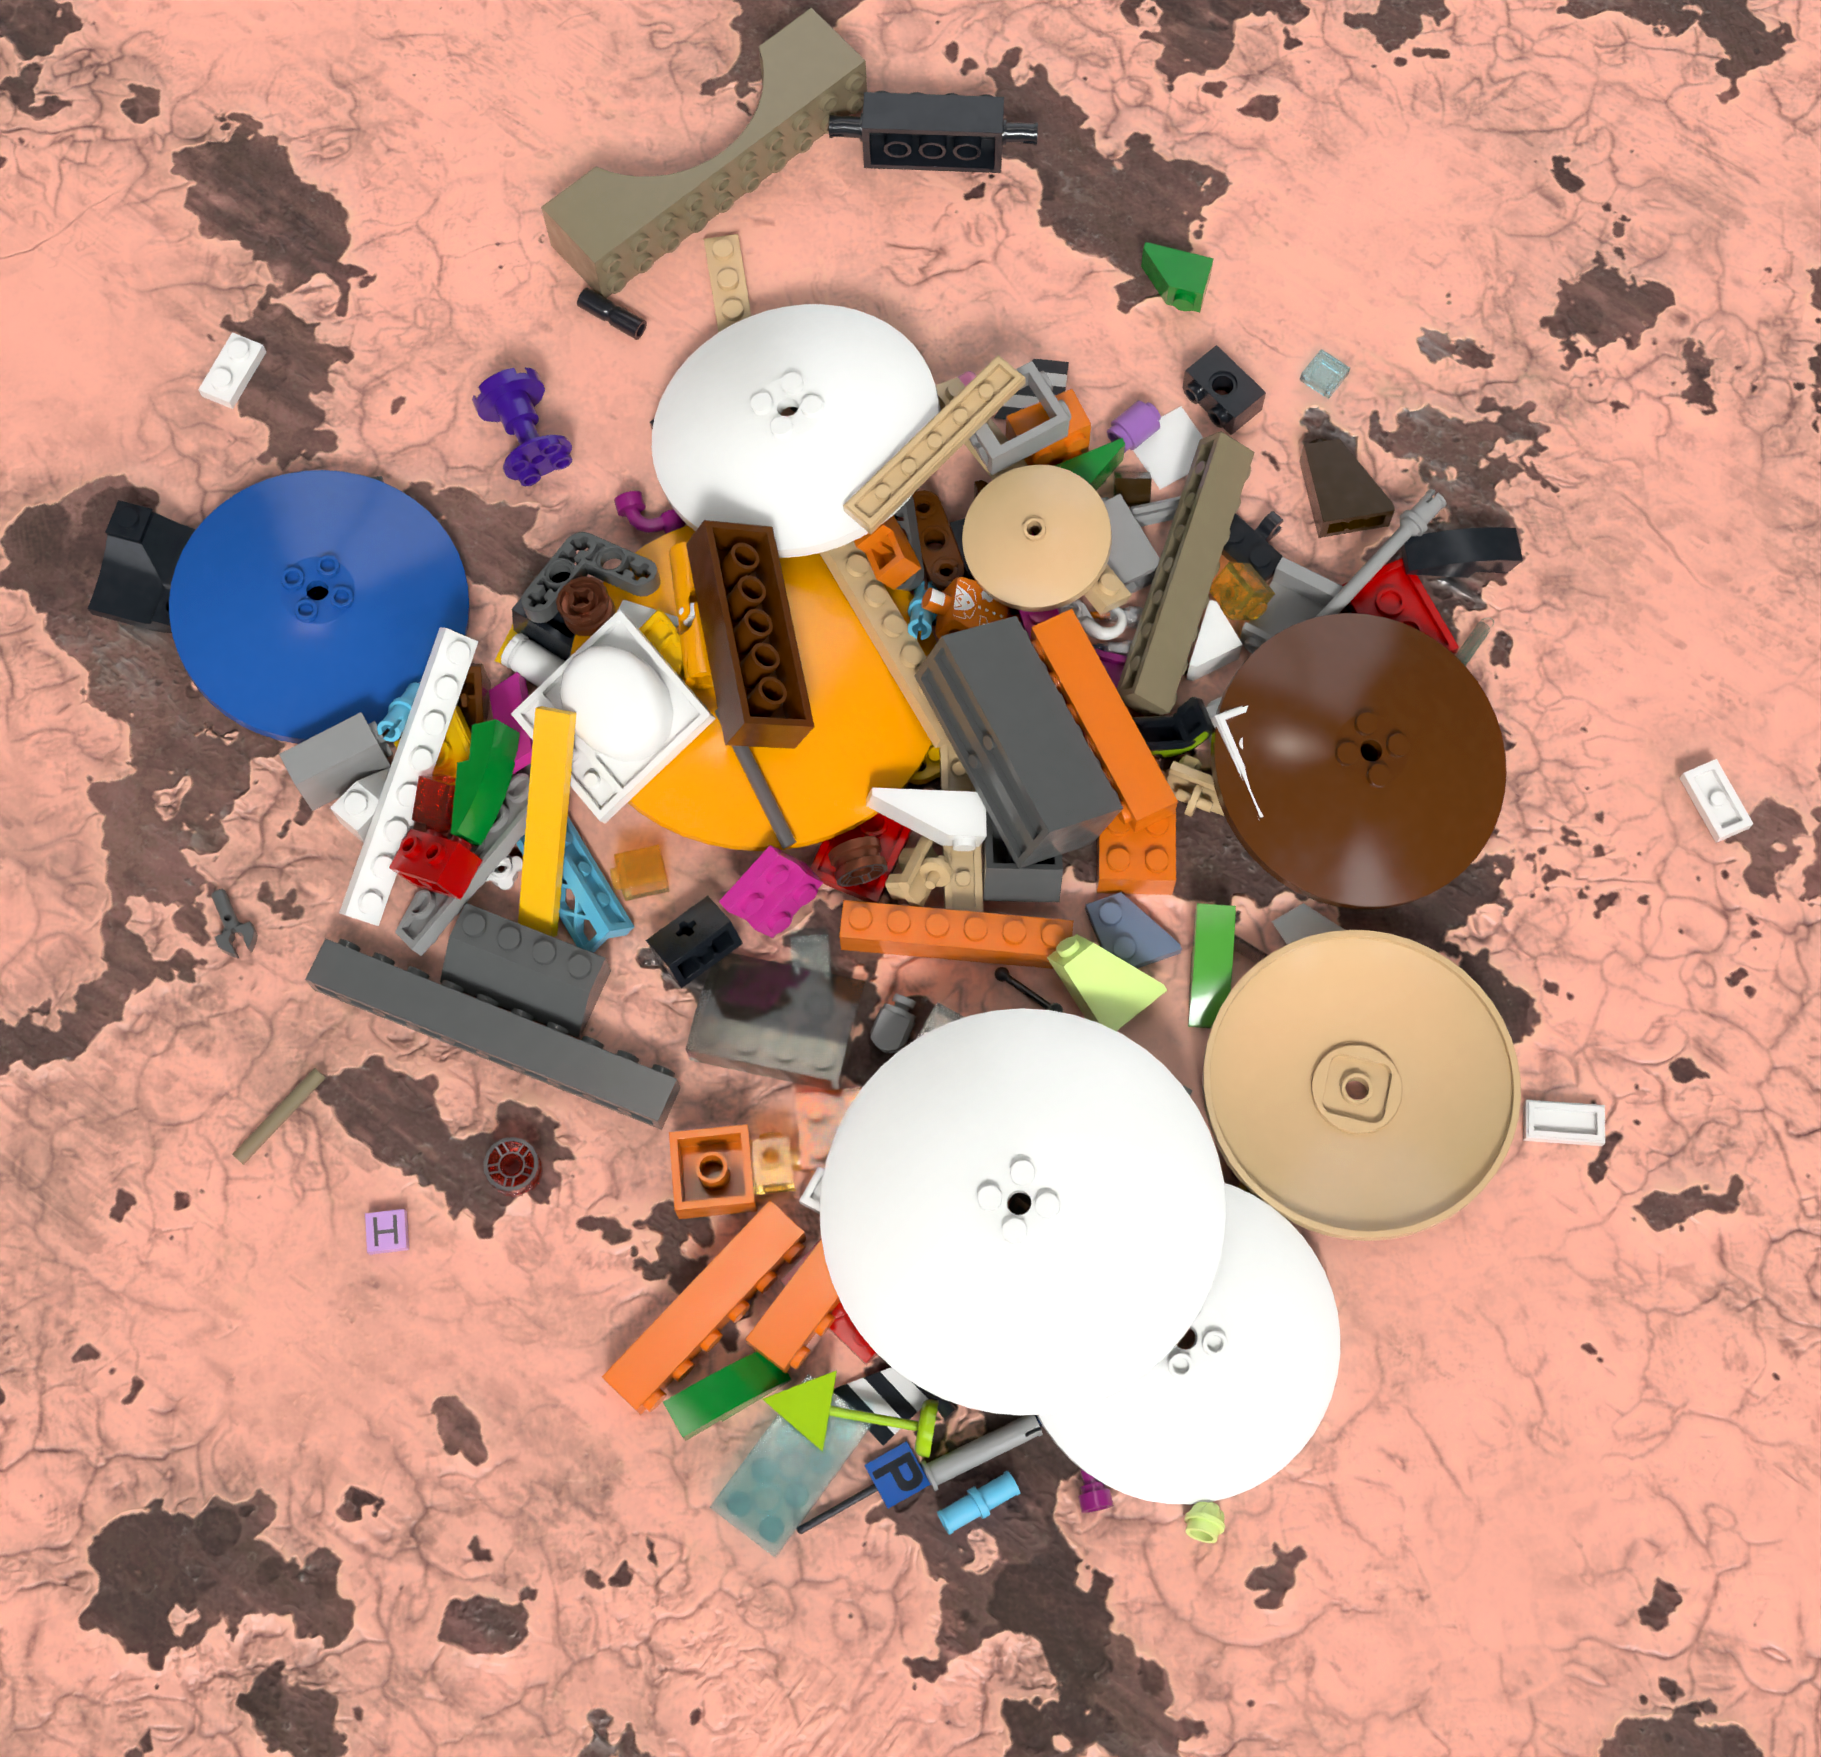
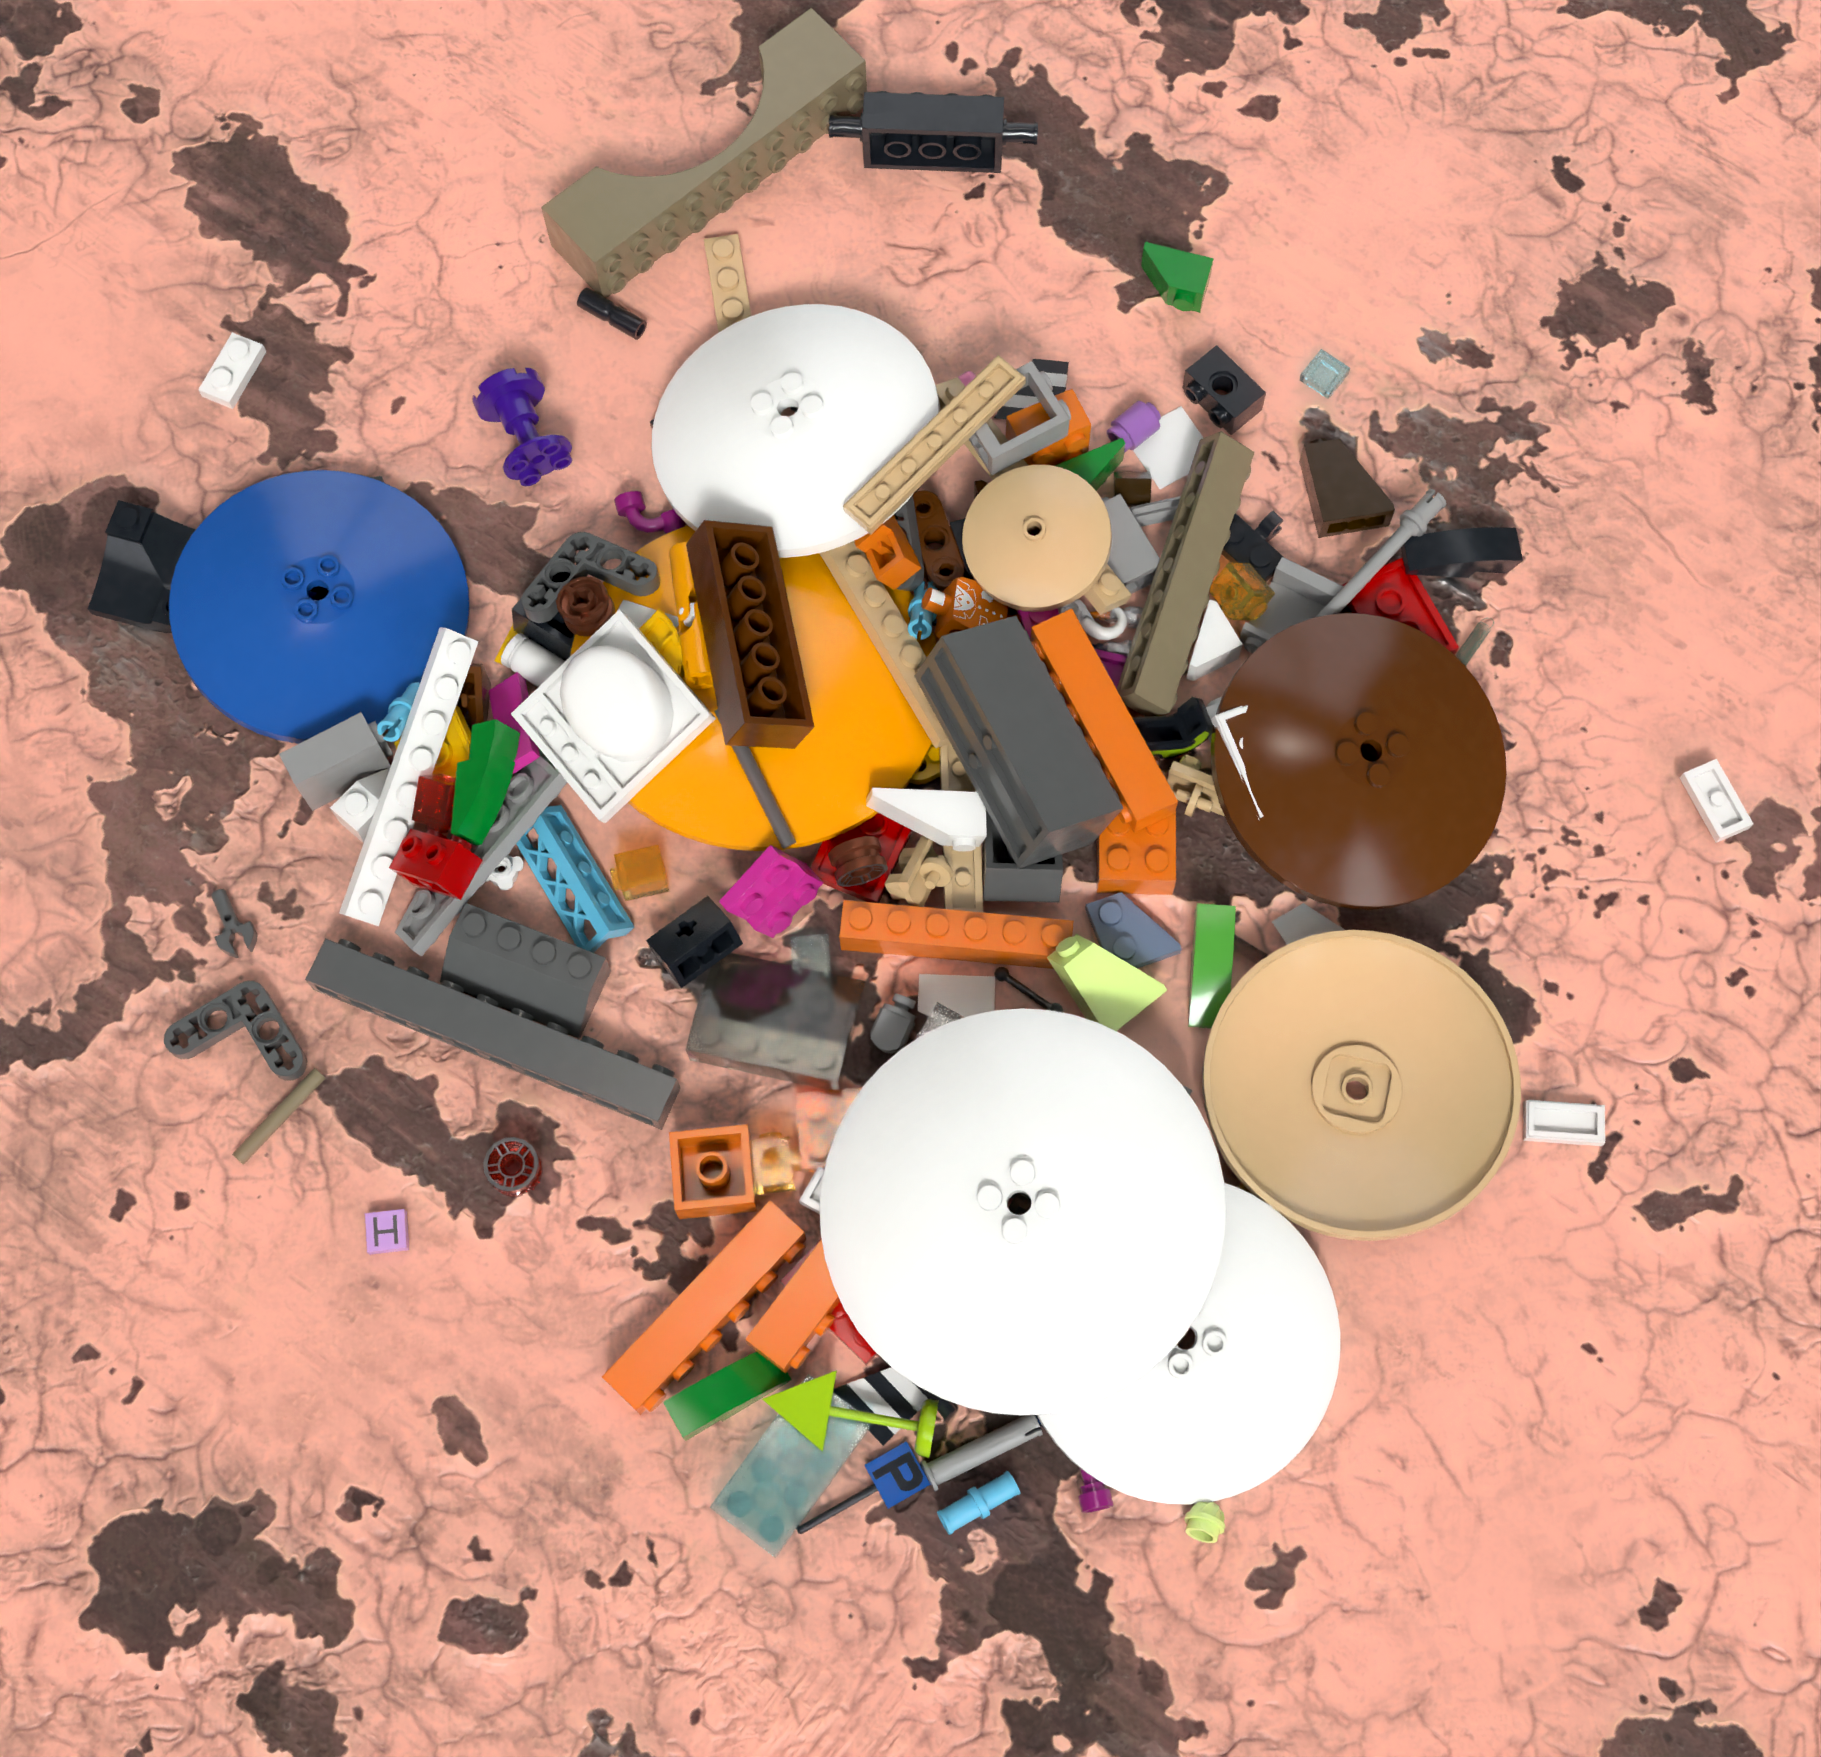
yellow tile [518,706,576,937] -> none
none -> dark grey beam [164,981,307,1081]
none -> white sticker [918,974,995,1024]

